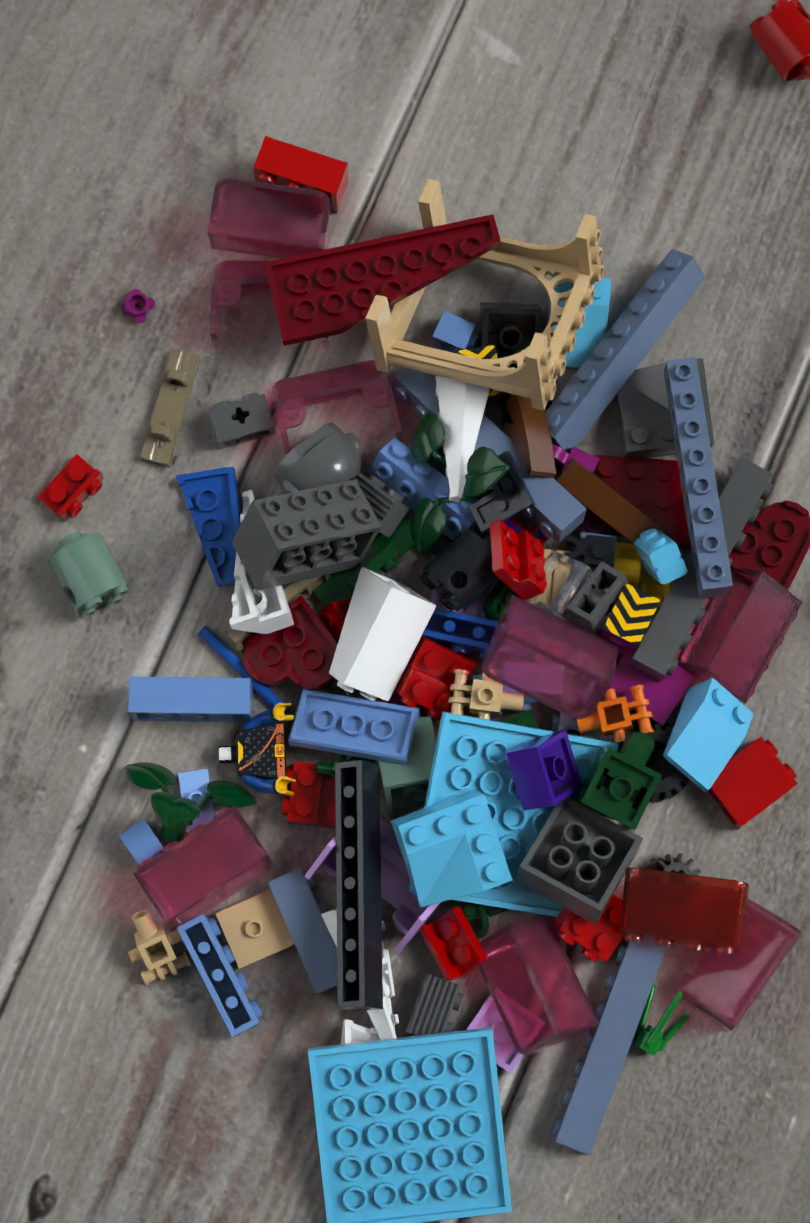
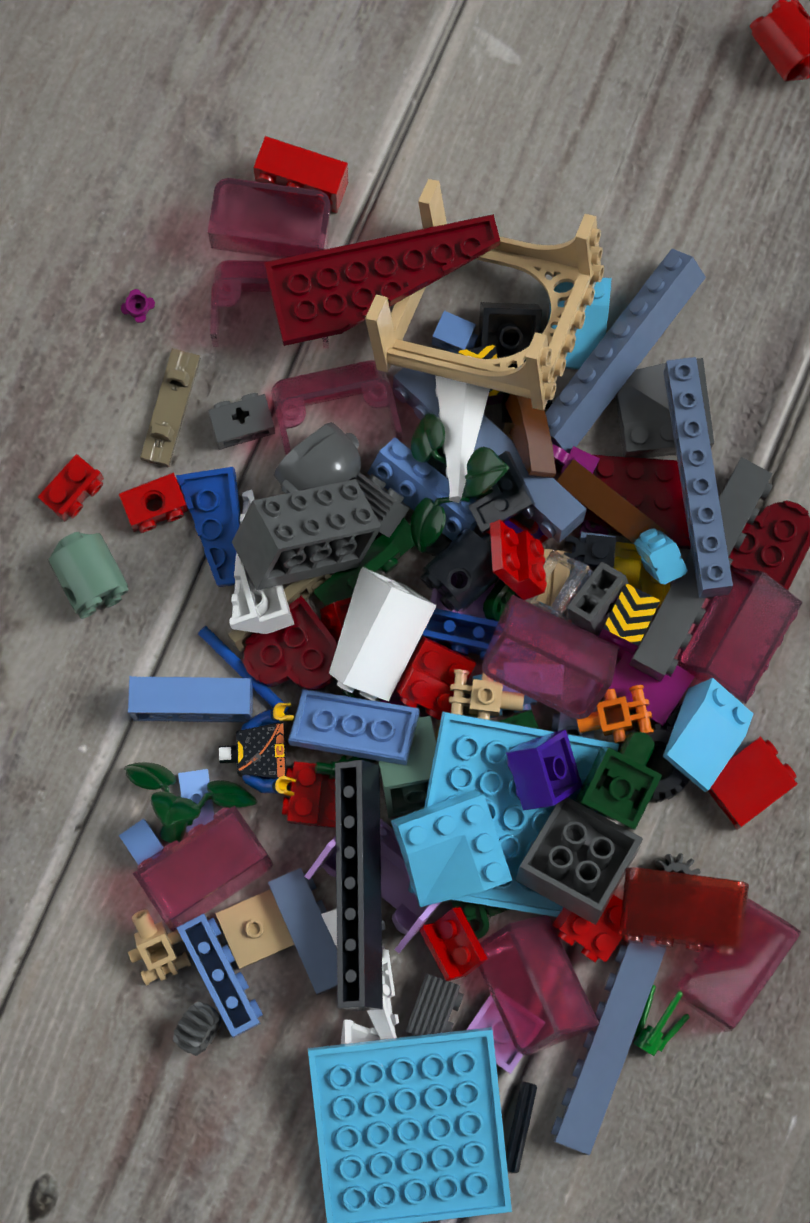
none -> red brick [119,473,188,533]
none -> dark grey gear [173,1001,222,1056]
none -> black axle [506,1082,537,1173]

